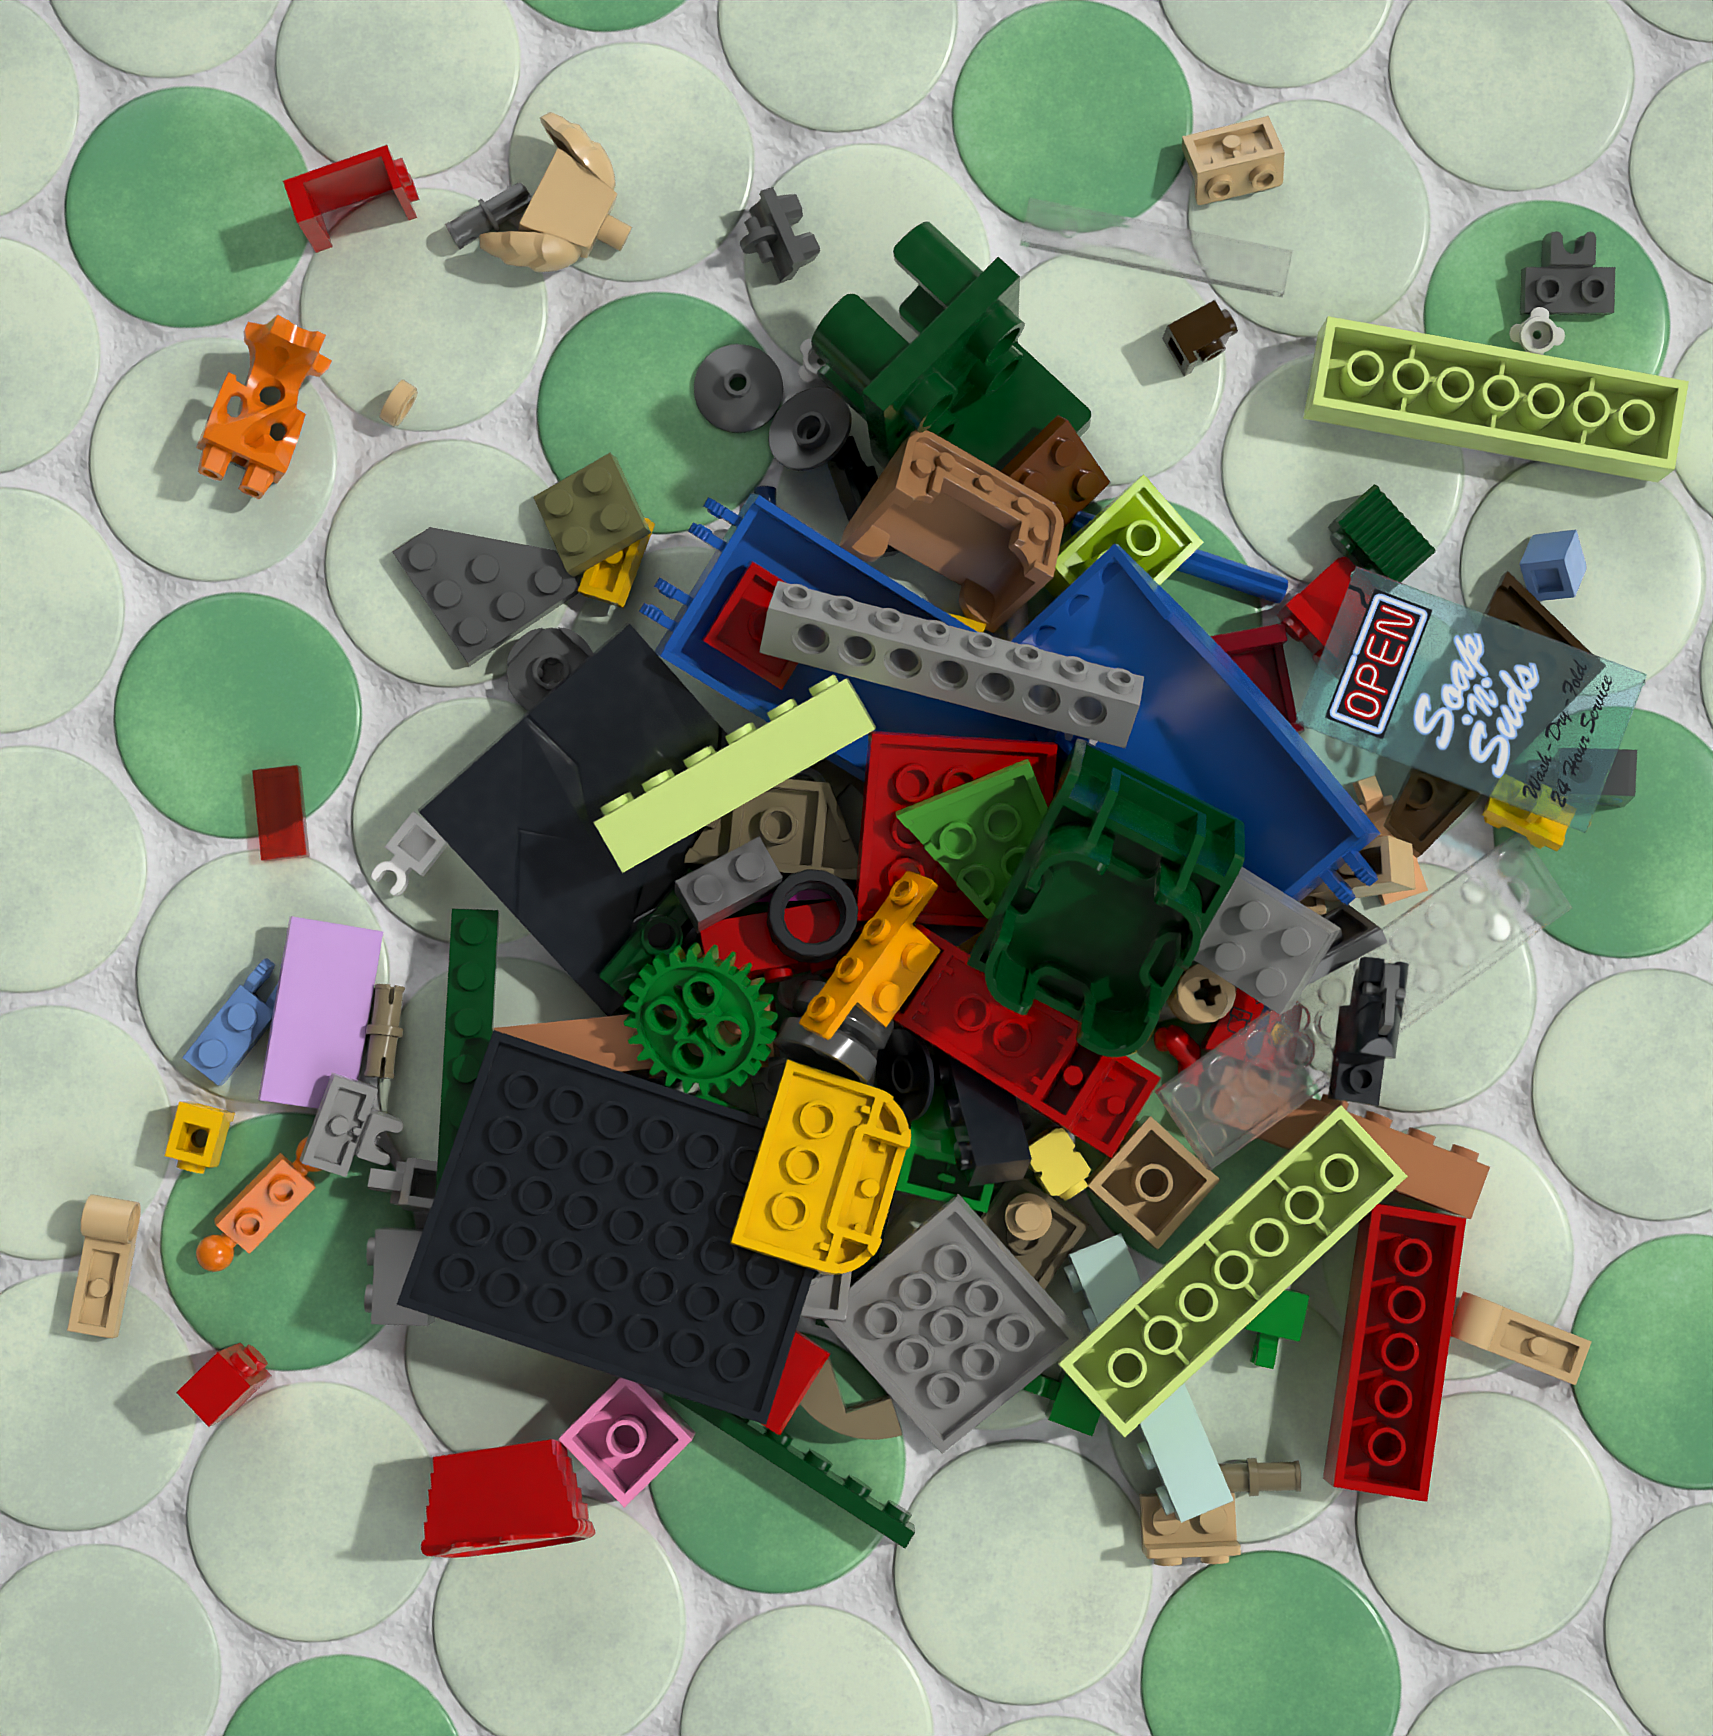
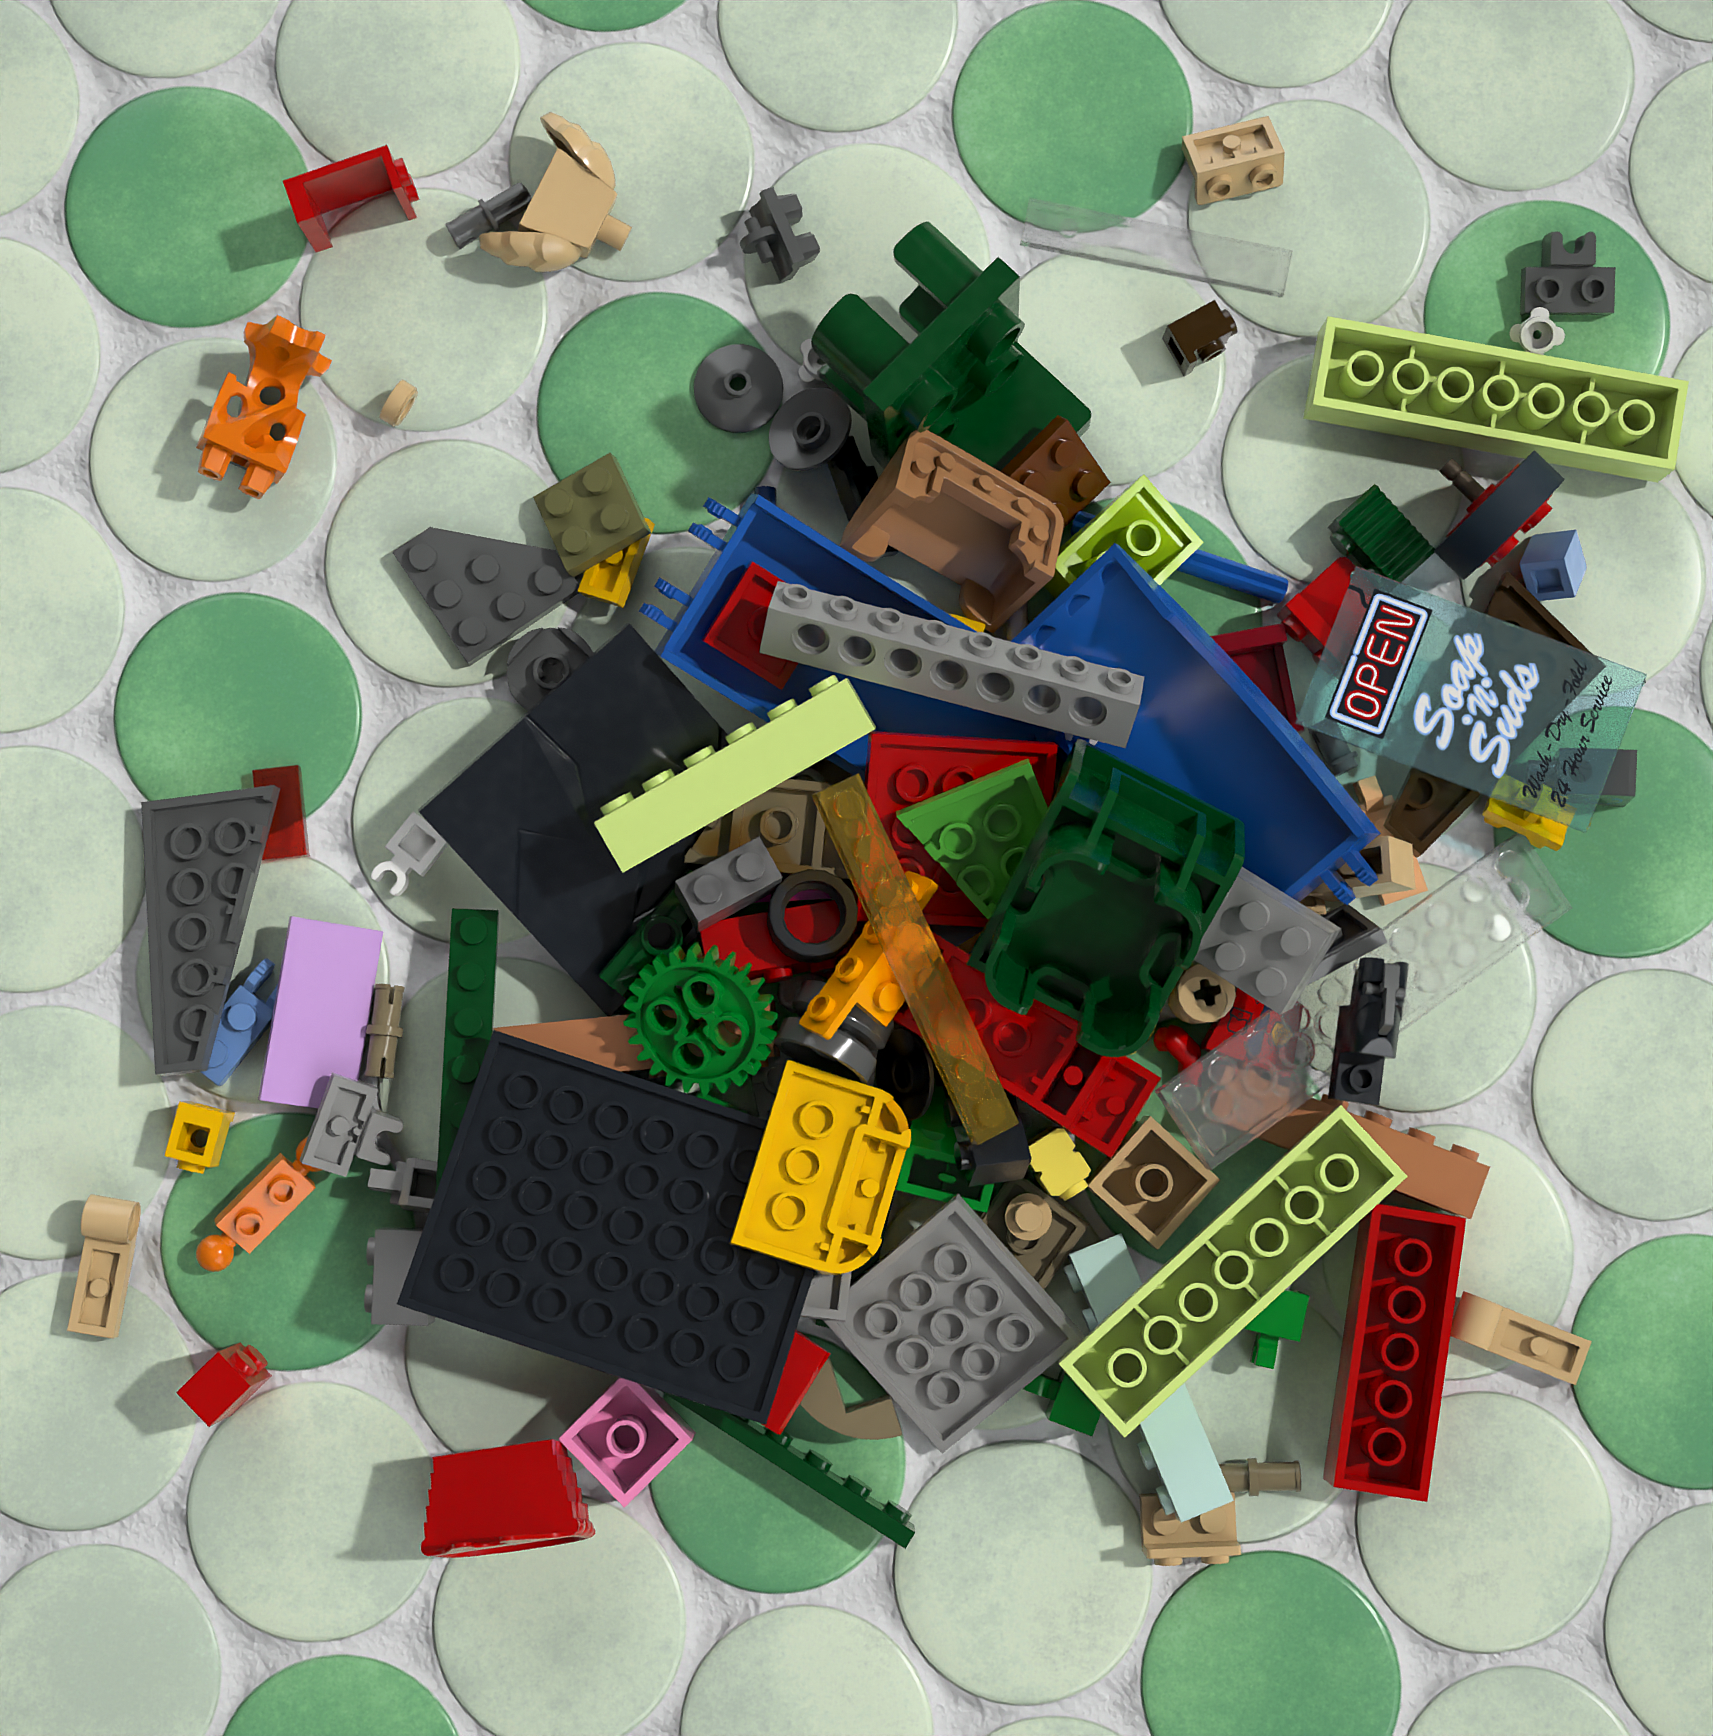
none -> dark grey wing [141,785,280,1076]
none -> clear yellow plate [812,773,1019,1145]
none -> dark grey pin [1308,719,1358,777]
none -> black wheel [1434,450,1565,580]

